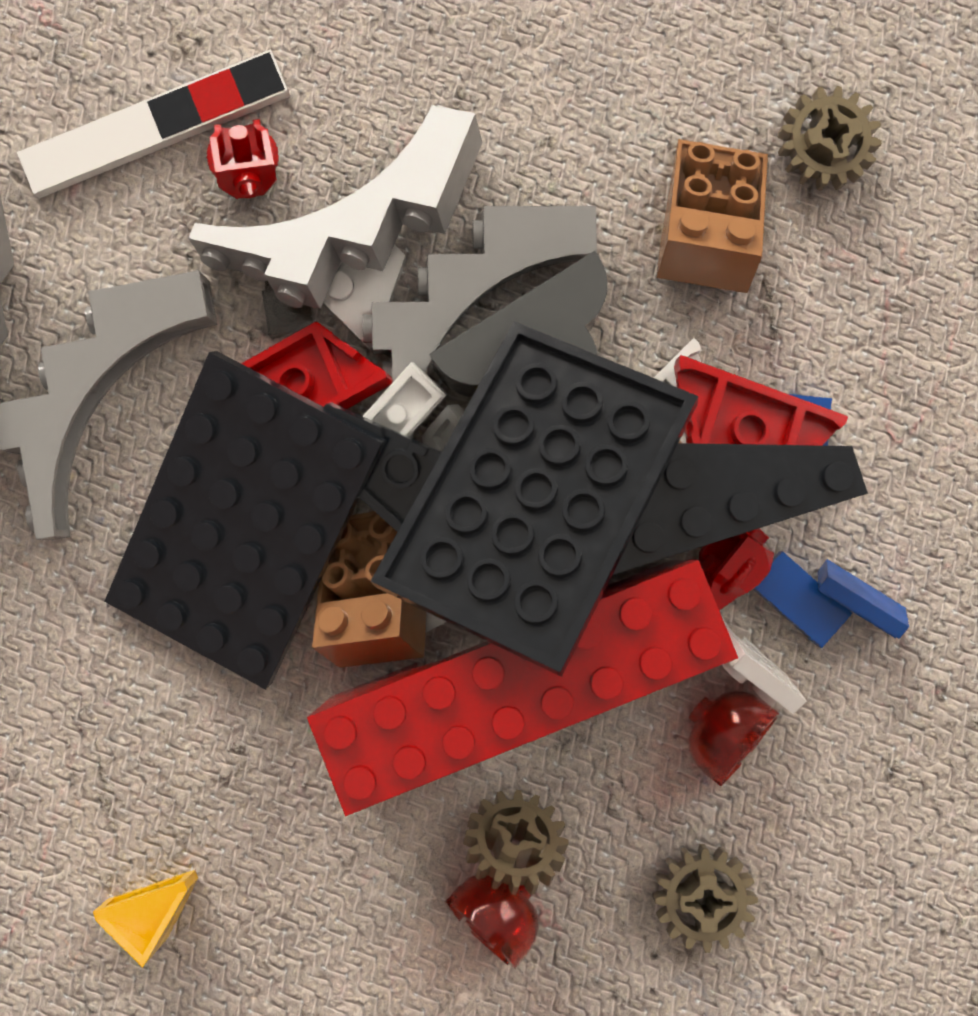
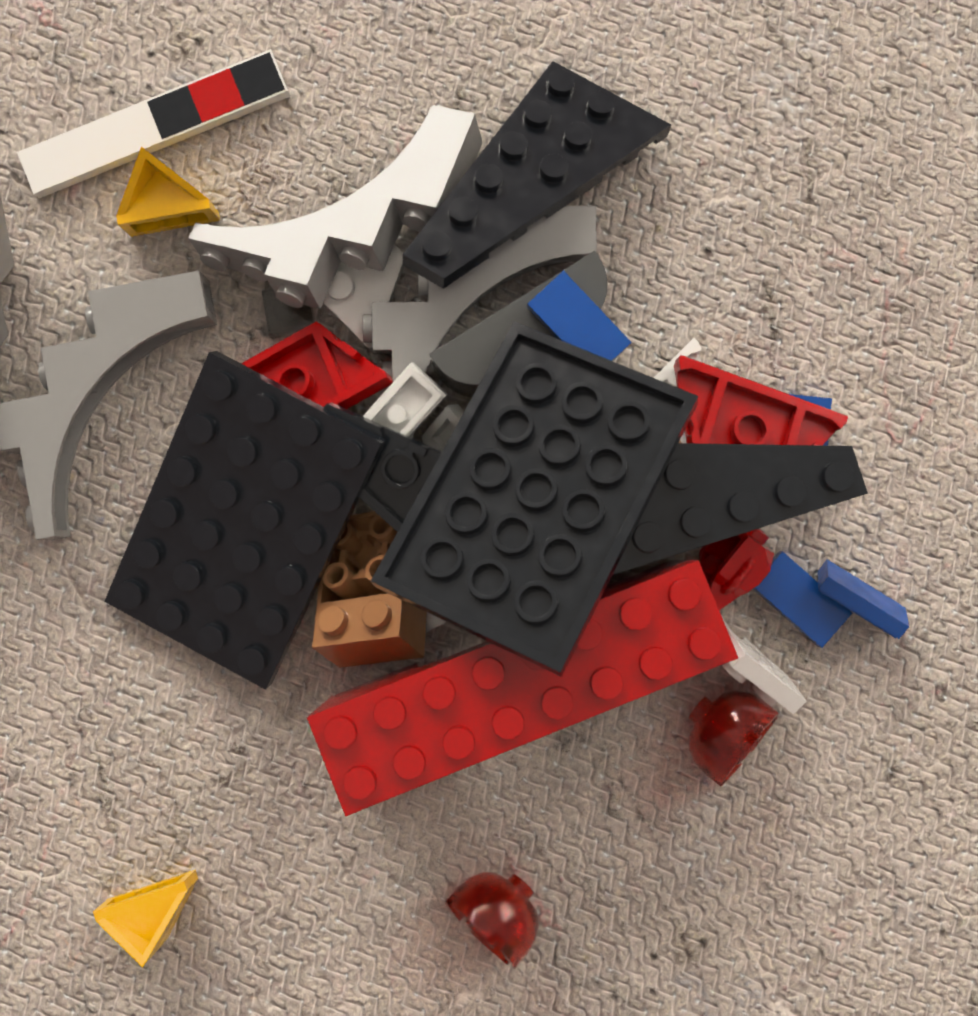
red hand [206,119,279,199] -> none
dark tan gear [463,790,569,897] -> none
dark tan gear [652,844,758,953] -> none
medium nougat slope [656,139,768,293] -> none
dark tan gear [777,86,882,191] -> none
none -> yellow slope [116,146,220,237]
none -> black wing [403,61,671,289]
none -> blue tile [527,270,632,361]

